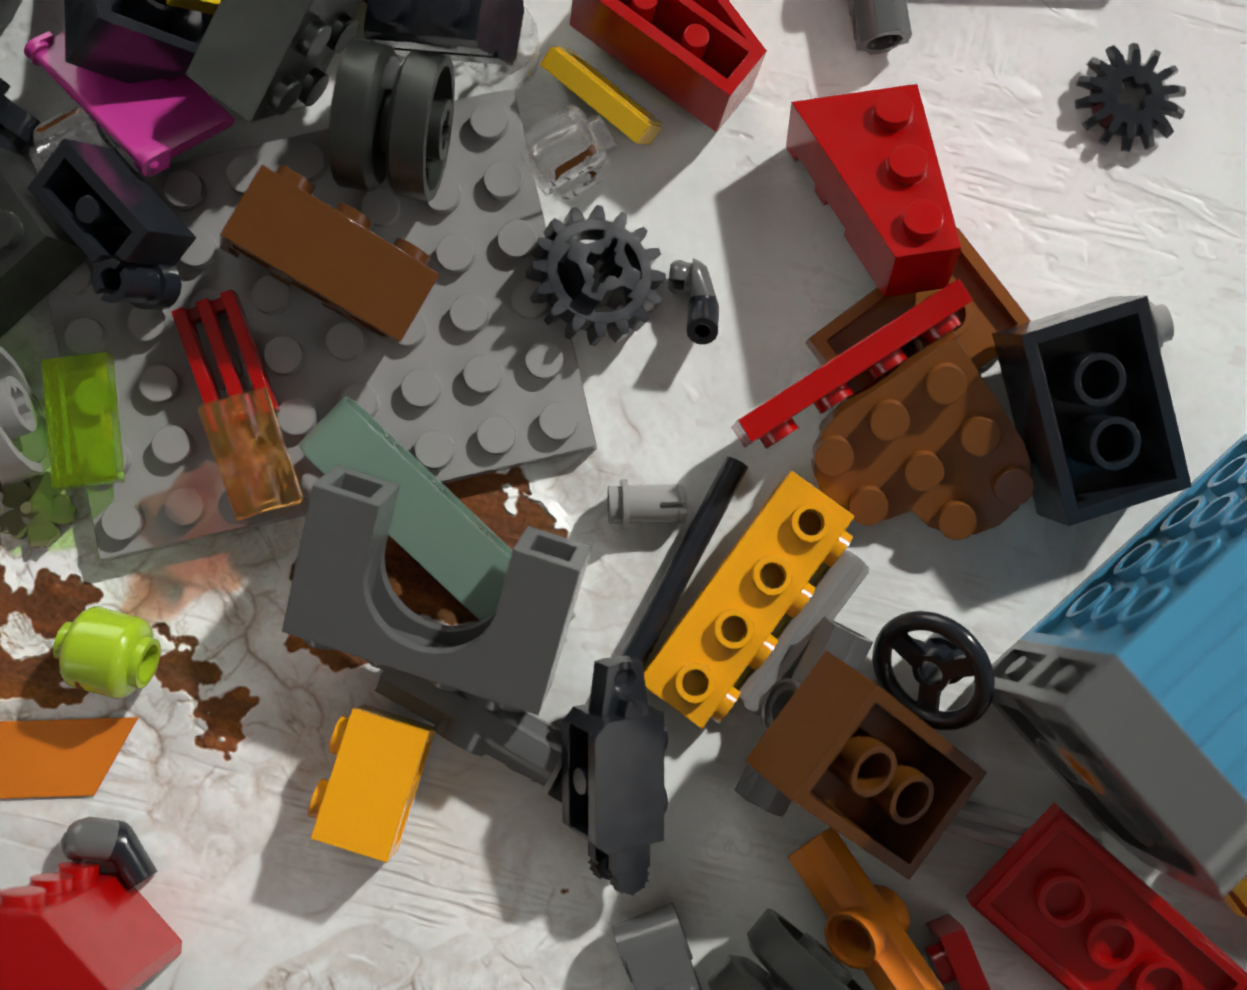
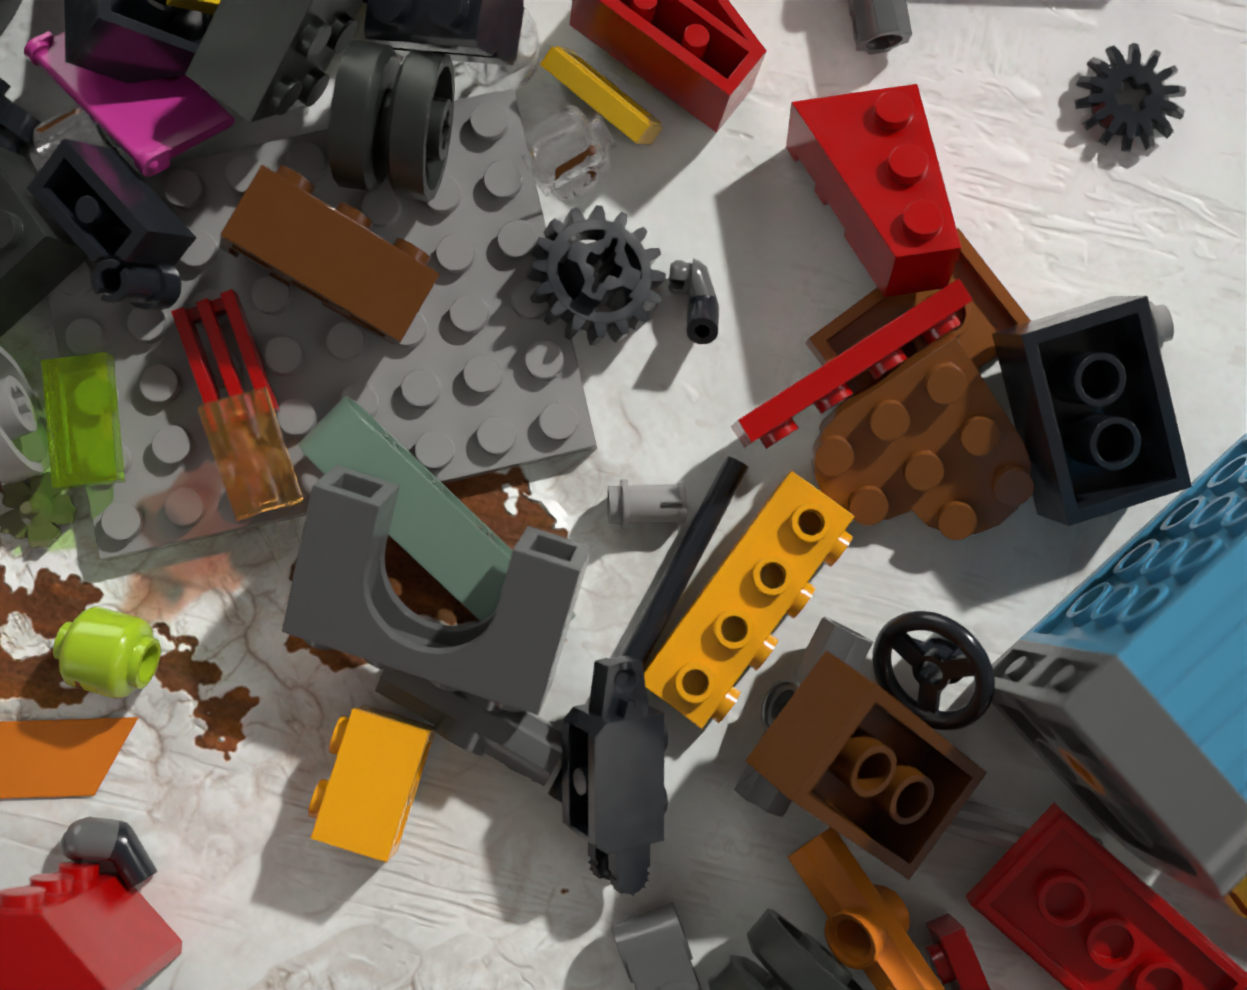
light grey axle [736,550,869,716] -> none

